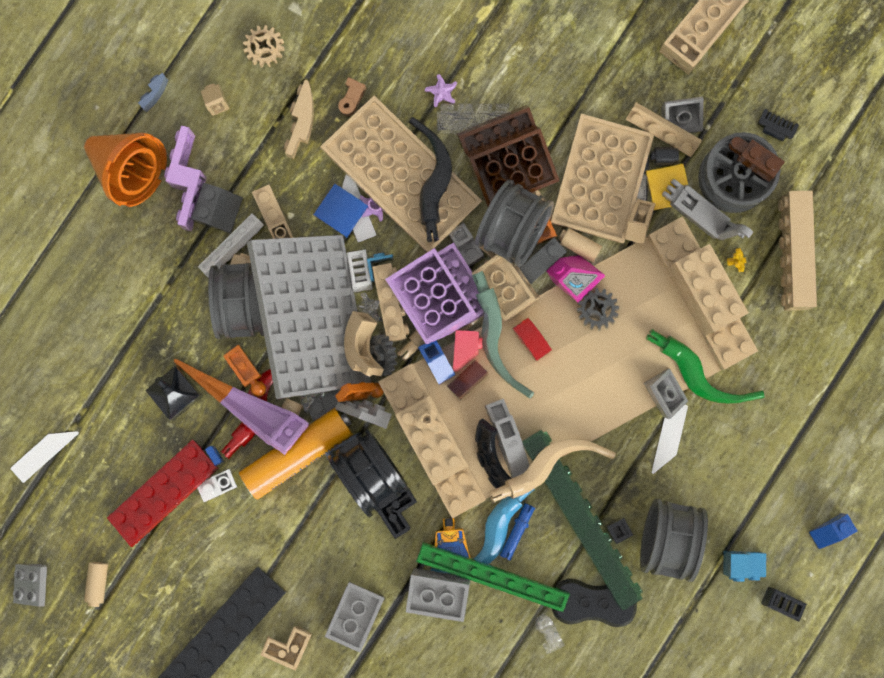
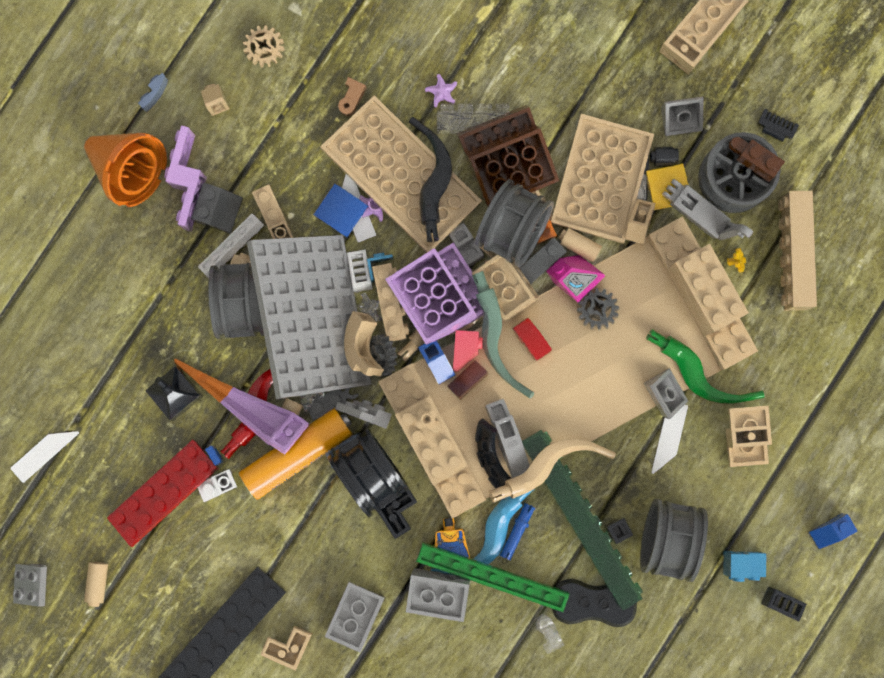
orange plate [223,345,266,397] -> none
tan slope [284,80,314,159] -> none
orange plate [335,382,384,402] -> none
tan plate [626,102,702,157] -> none
none -> tan bracket [725,406,772,467]

